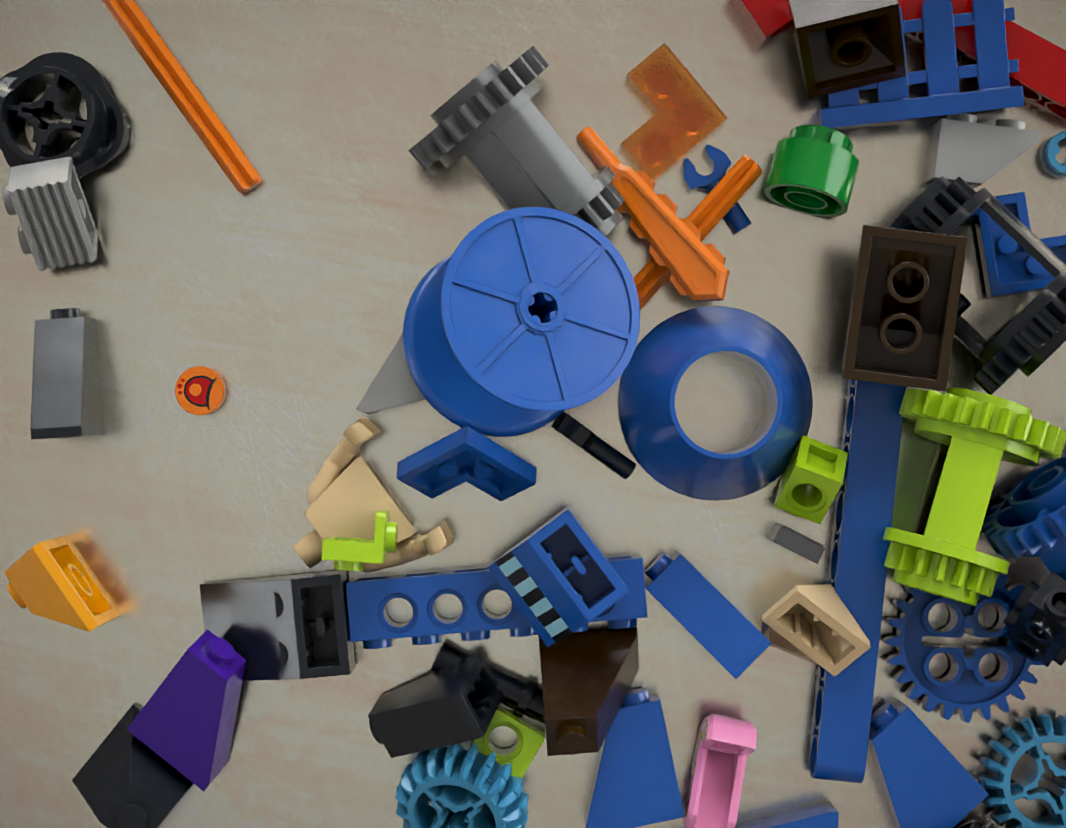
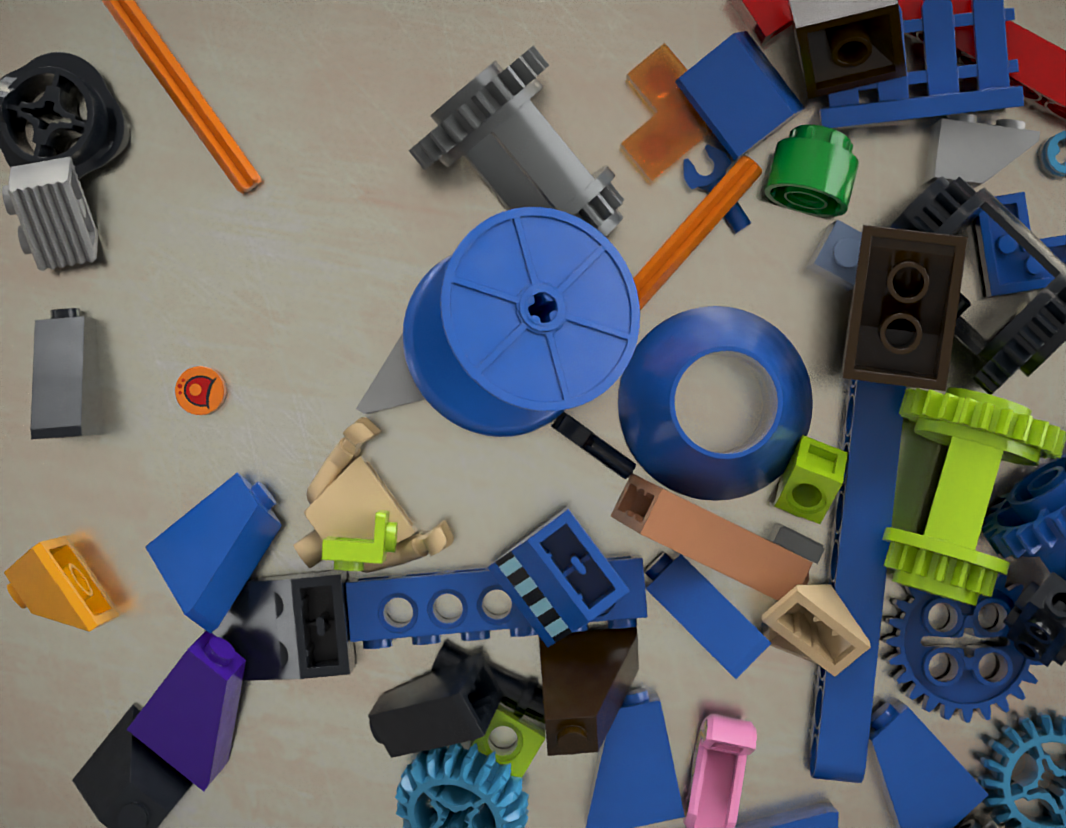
blue plate [396,426,537,501] -> none
orange sword [576,126,730,302] -> none
none -> blue slope [145,472,282,634]
none -> nougat slope [610,473,813,601]
none -> blue slope [675,31,805,160]
none -> sand blue brick [806,220,862,291]

